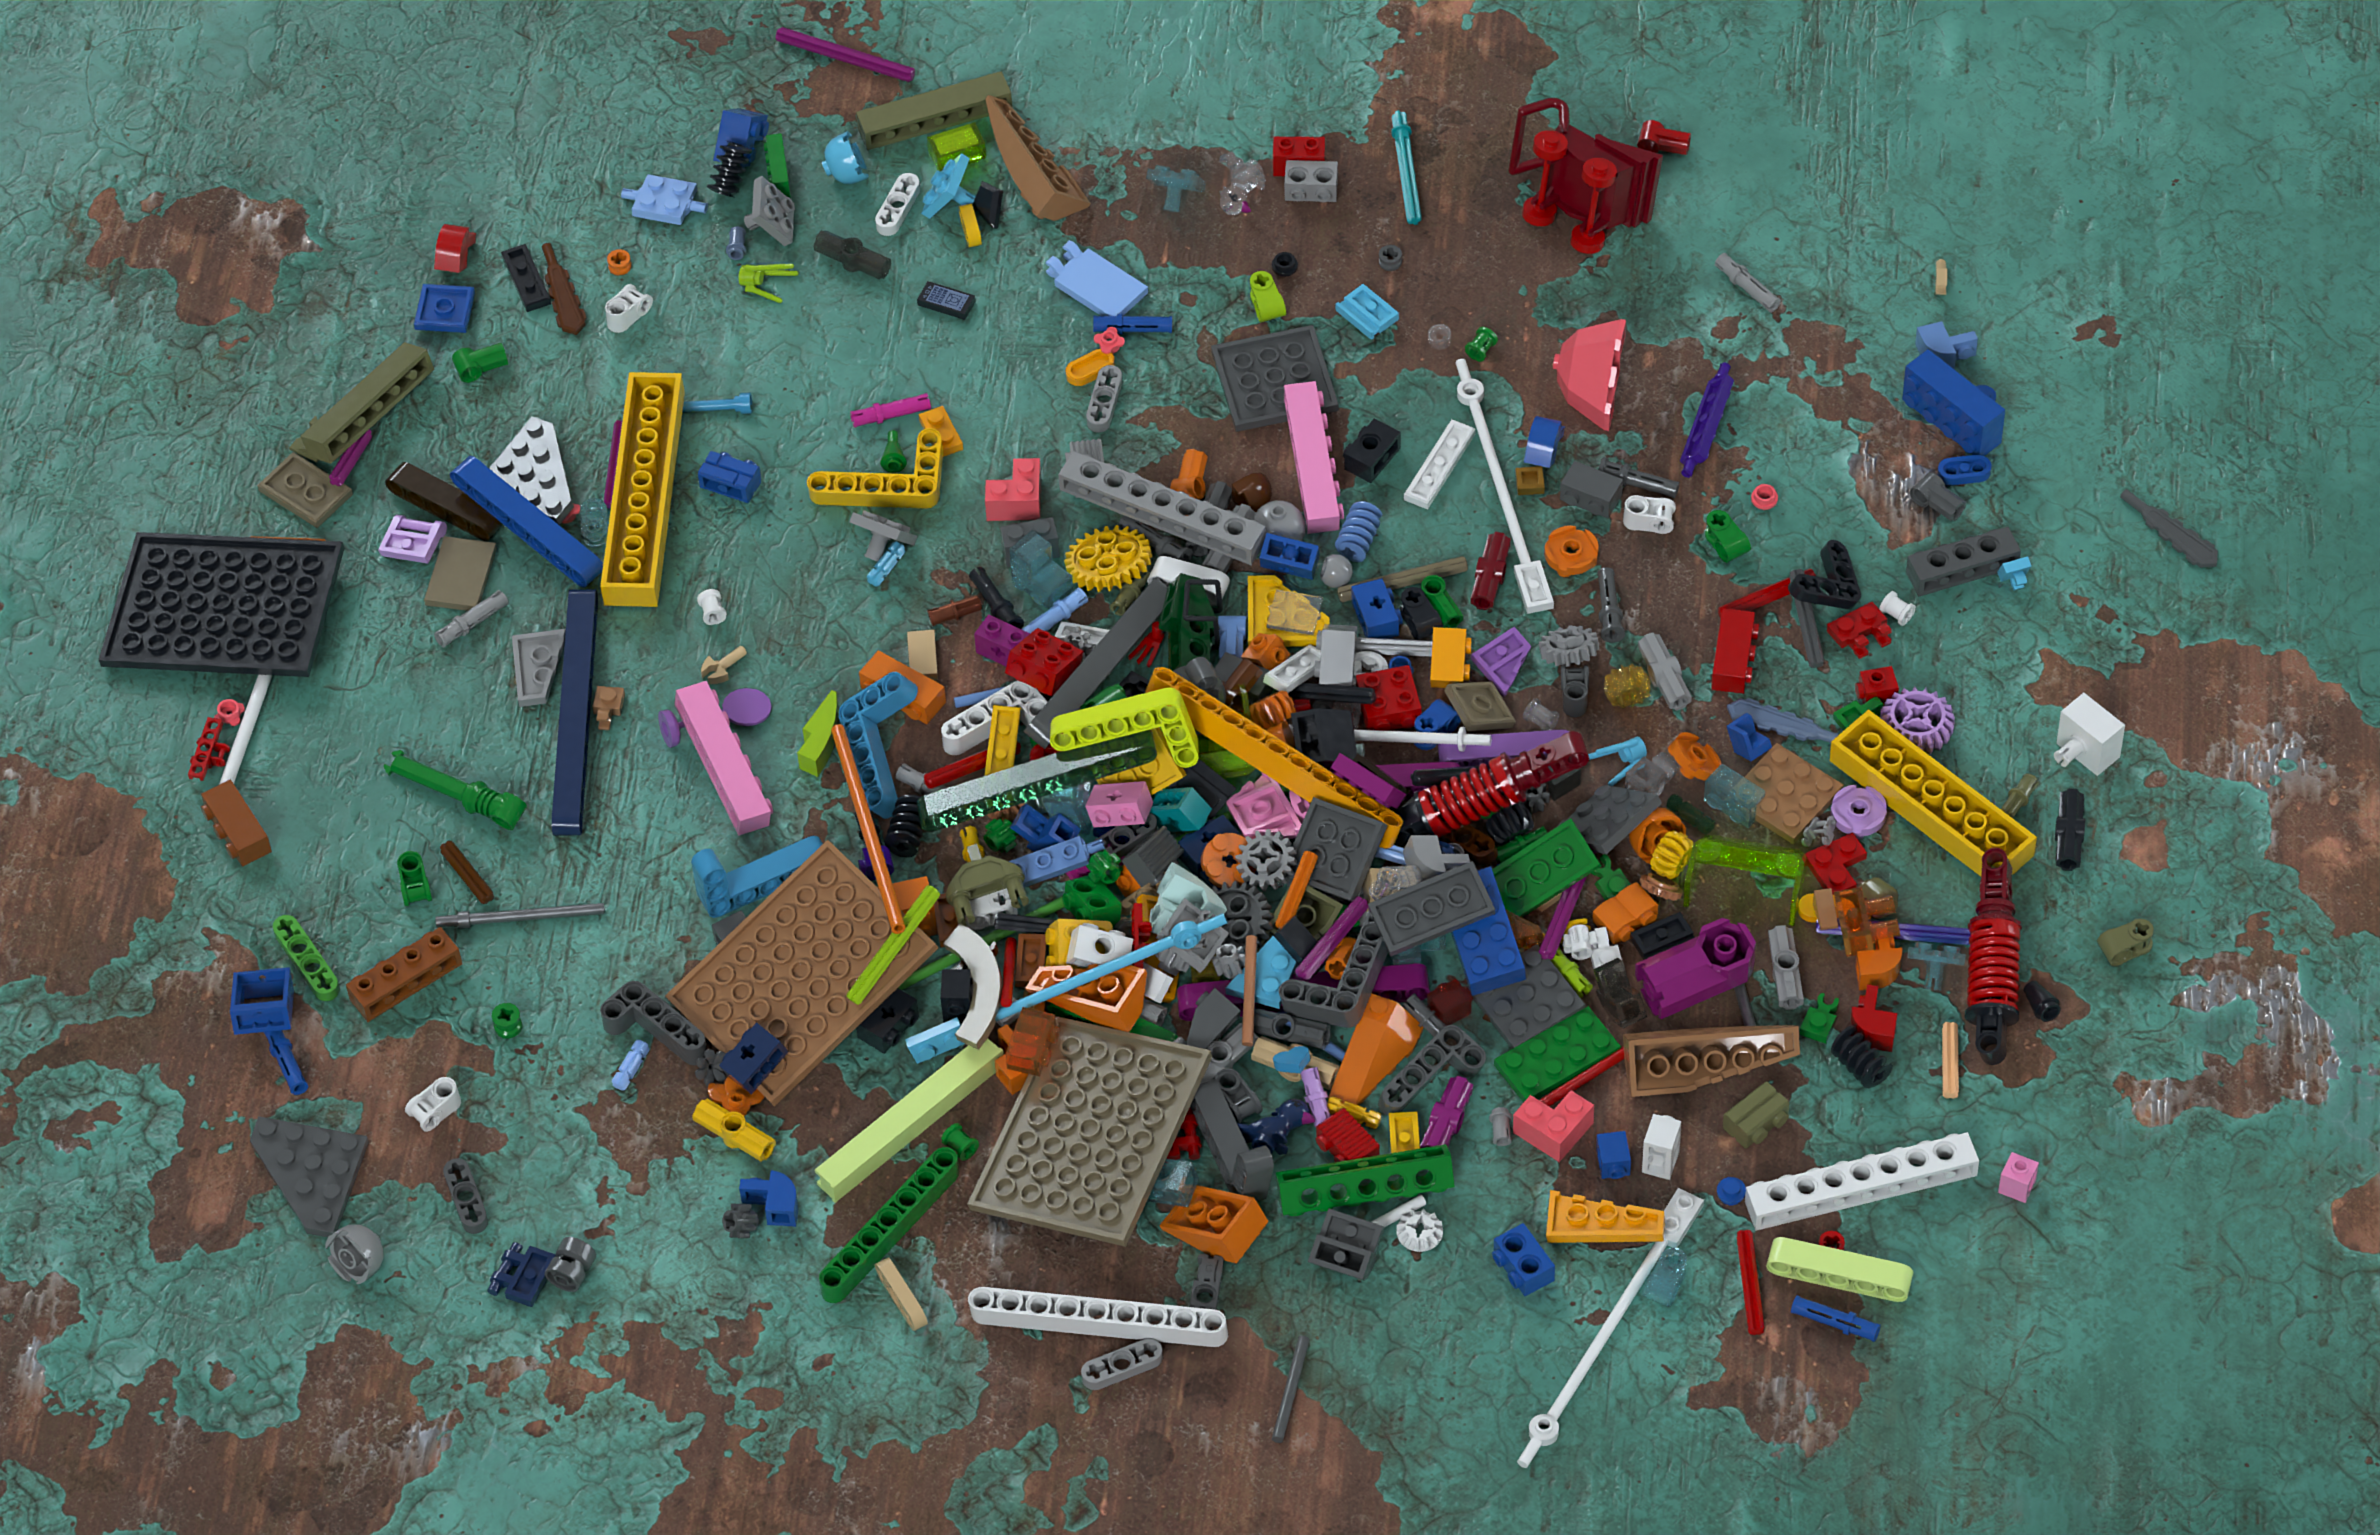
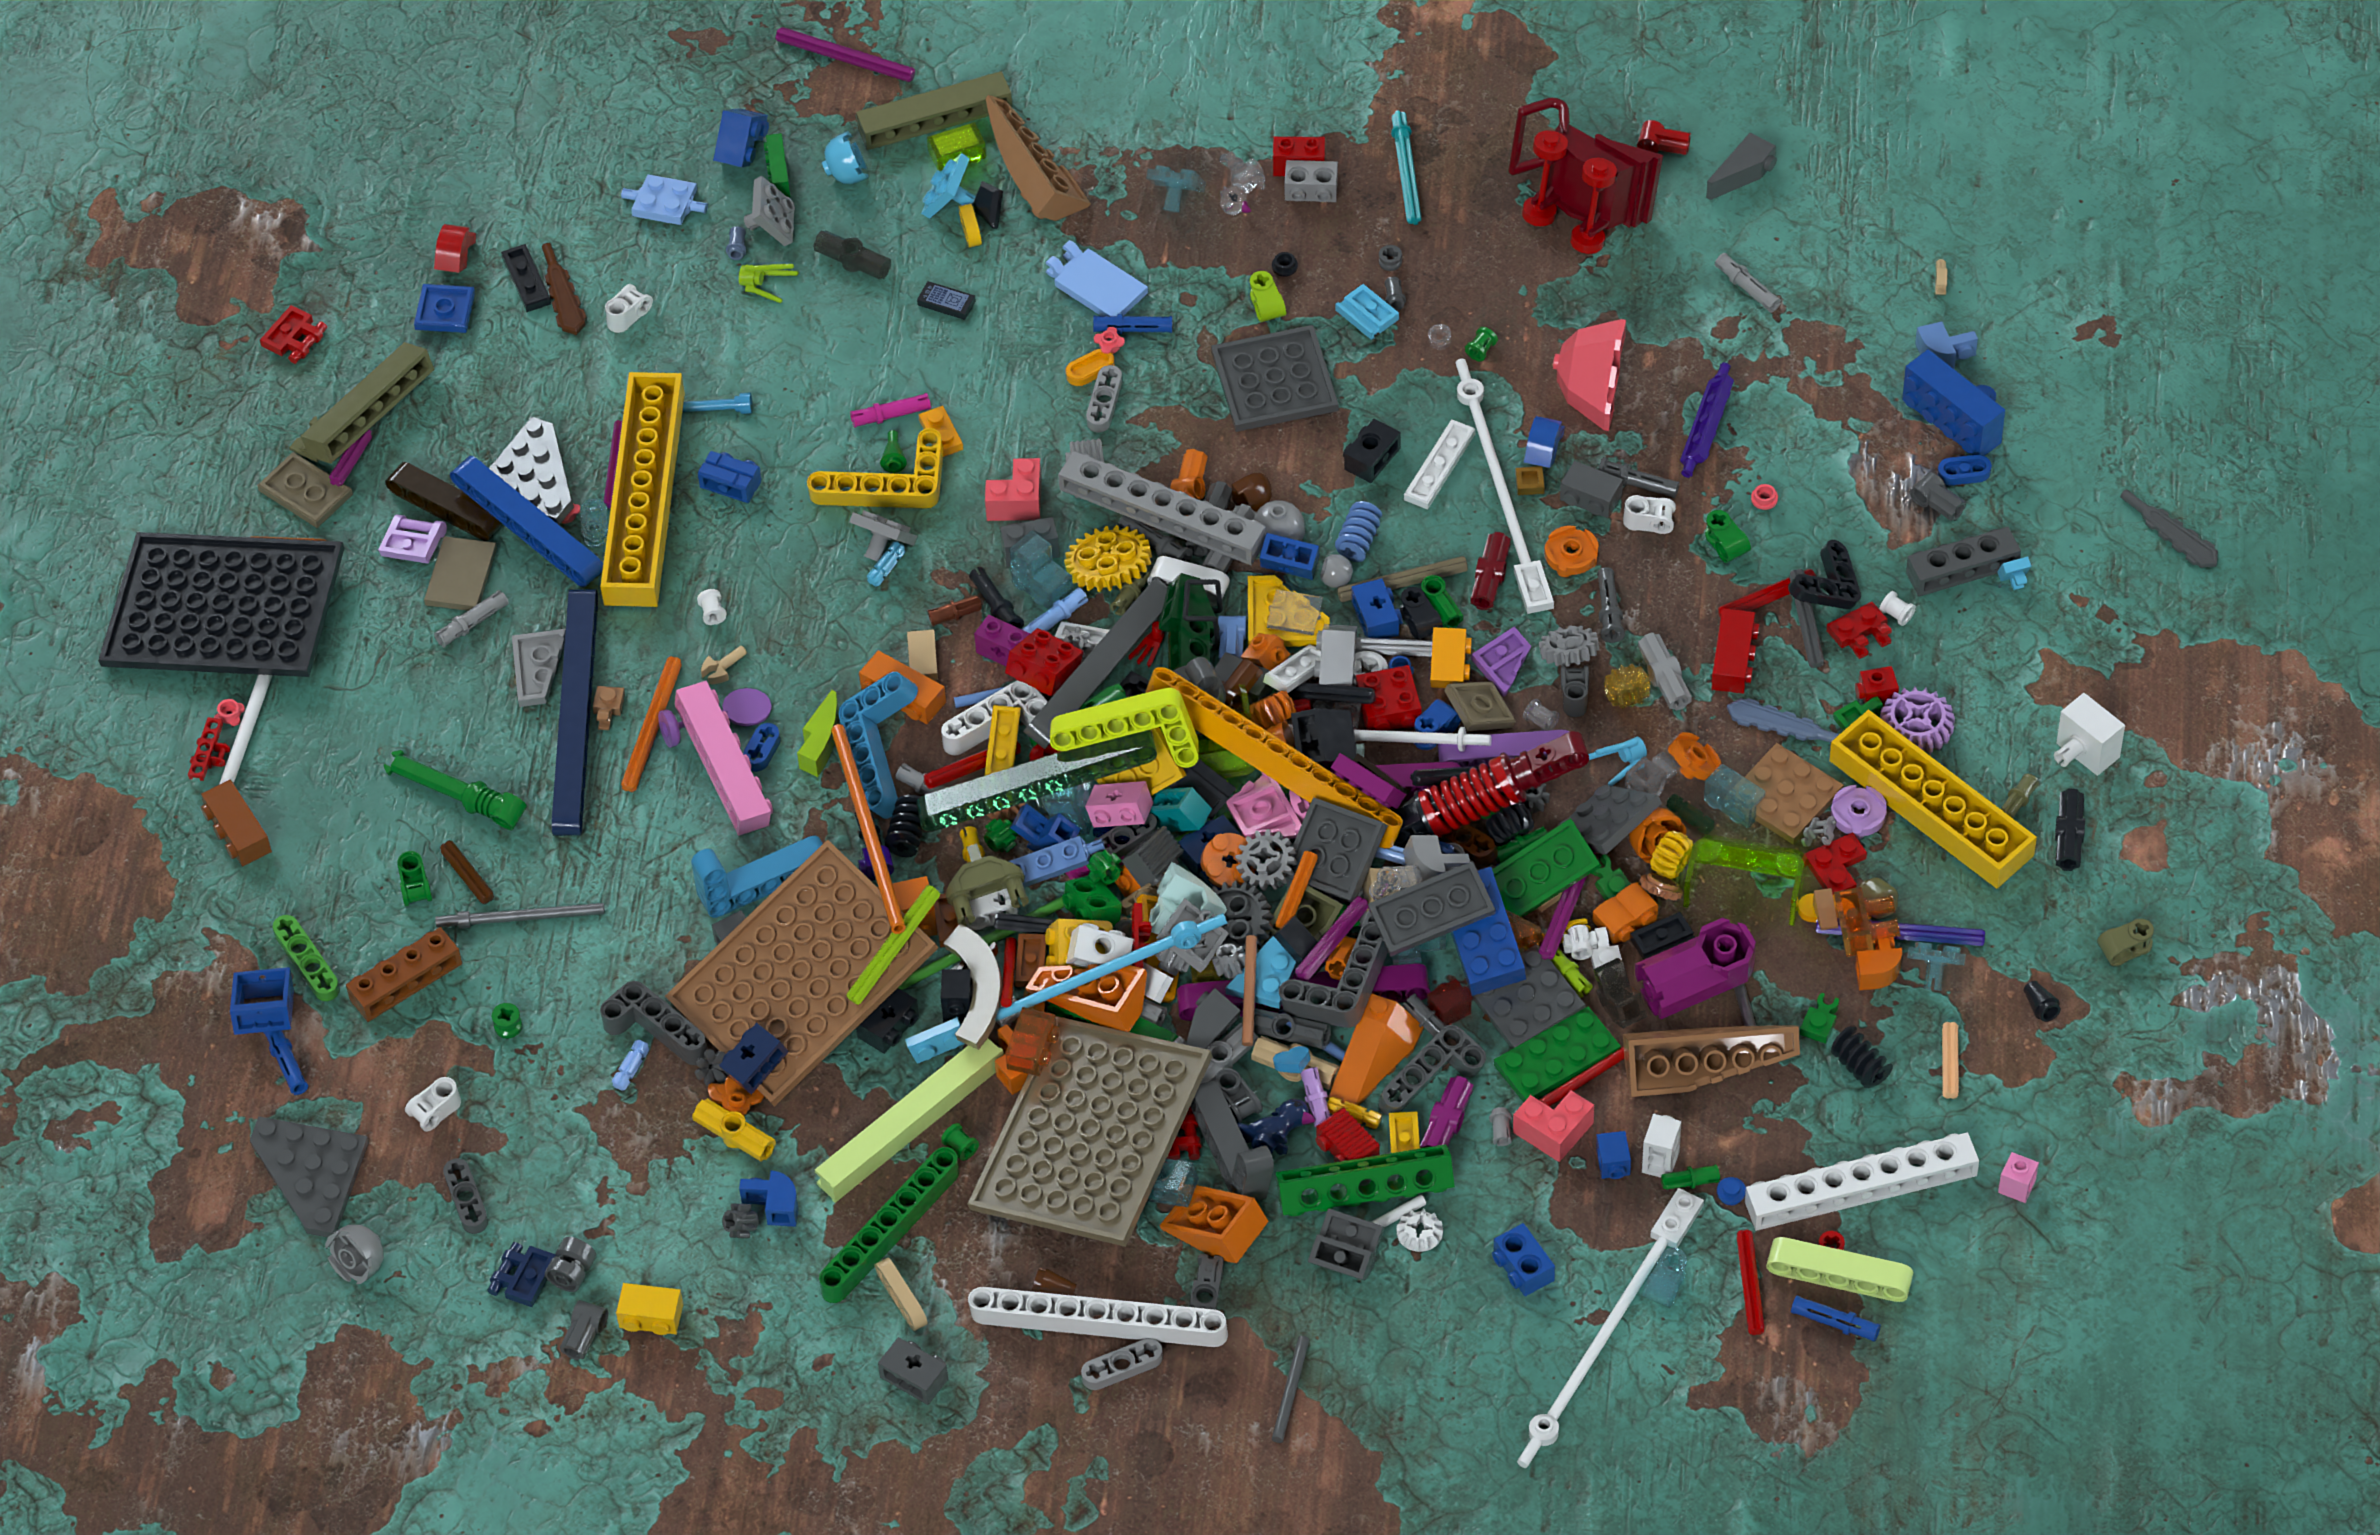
green piece [452,343,508,383] -> none
orange bush [607,249,631,275] -> none
black piece [707,140,752,198] -> none
white beam [875,173,920,236] -> none
bright pink brick [1284,381,1344,534] -> none
light orange wing [1546,1190,1665,1243] -> none
pearl dark grey brick [1548,766,1581,801] -> none
olive brick [1723,1082,1790,1148] -> none
blue panel [1727,713,1772,761] -> none
light grey piece [1768,925,1804,1010] -> none
red brick [1850,984,1898,1052] -> none
piece [1965,848,2022,1065] -> none
none -> red plate [260,305,328,364]
none -> dark grey piece [560,1300,609,1361]
none -> yellow brick [616,1283,683,1335]
none -> orange axle [621,656,682,792]
none -> blue beam [743,723,781,772]
none -> dark grey brick [878,1337,948,1405]
none -> reddish brown cone [1032,1268,1077,1296]
none -> dark grey pin [1385,277,1406,310]
none -> green axle [1661,1164,1720,1189]
none -> dark grey slope [1706,133,1777,200]

